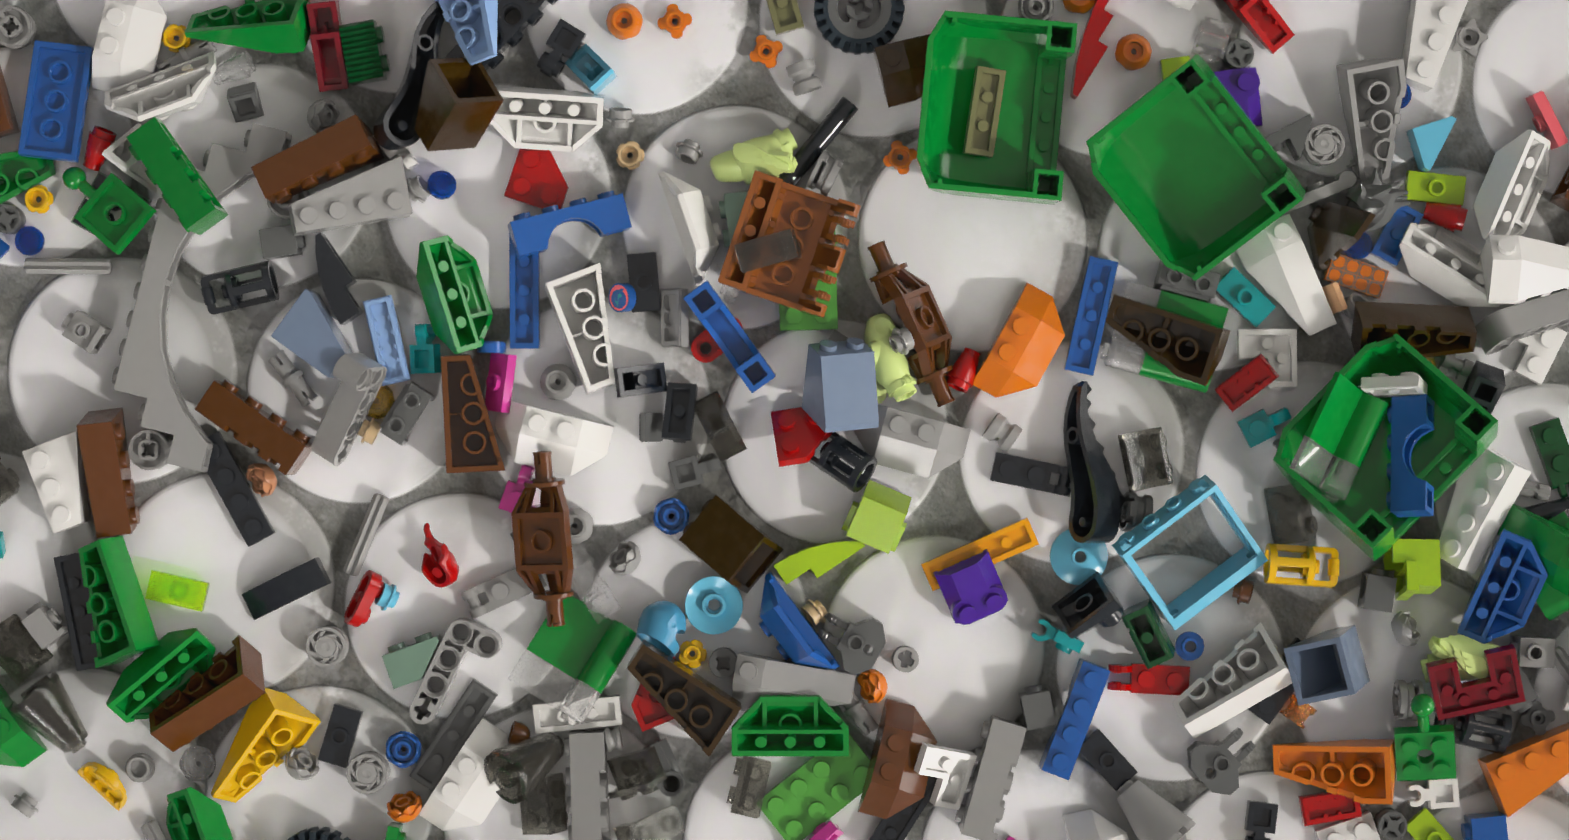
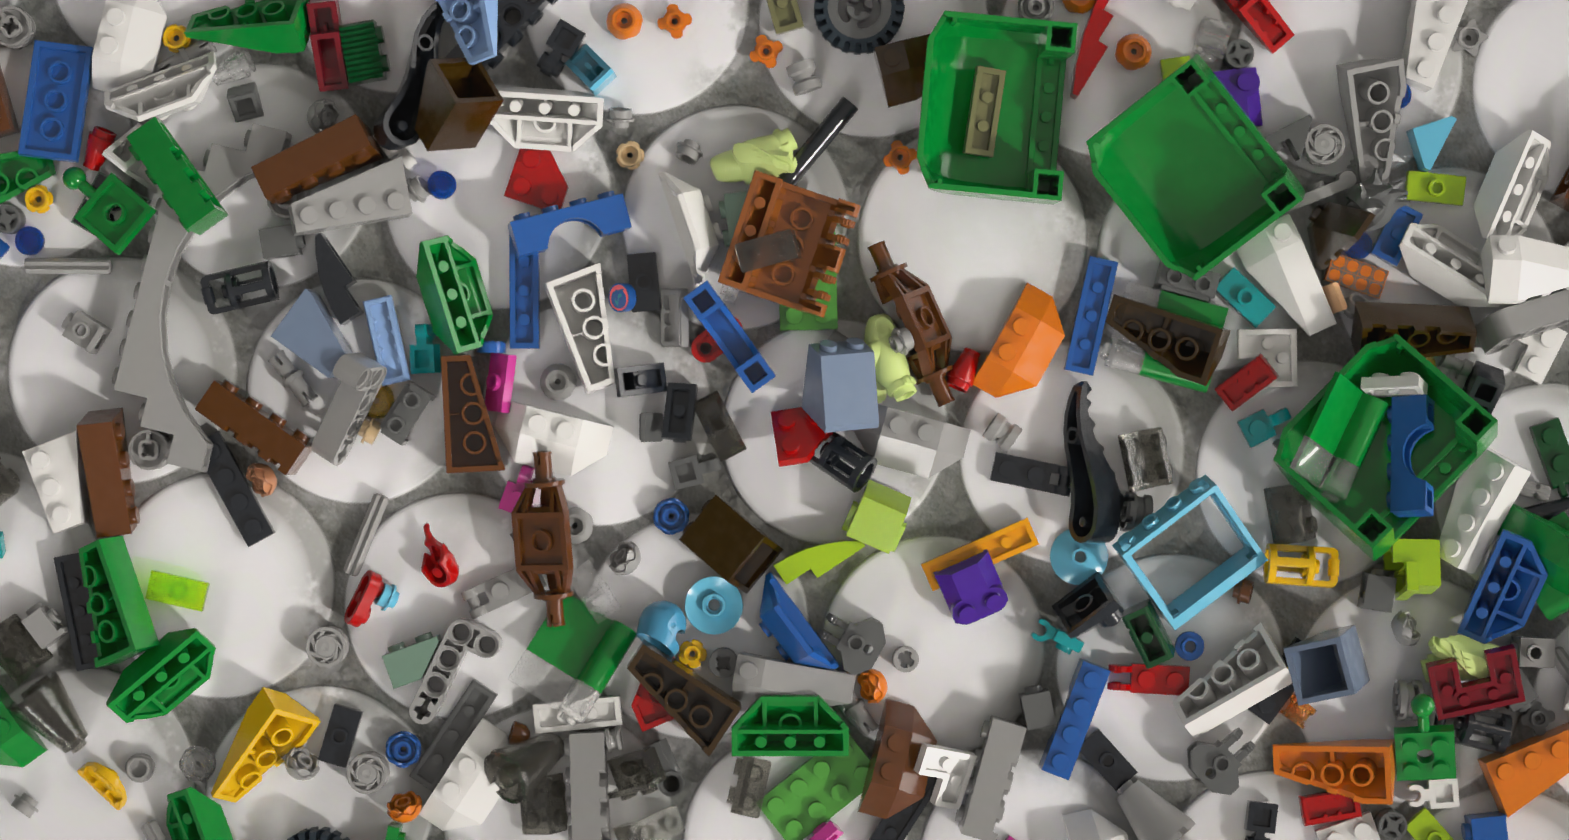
reddish brown wedge [149,635,265,752] -> none
black slope [242,557,331,620] -> none
tan plate [801,599,827,626] -> none
light grey wheel [806,150,844,196] -> none
red cone [1422,202,1468,233] -> none
coral plate [1525,91,1568,150] -> none

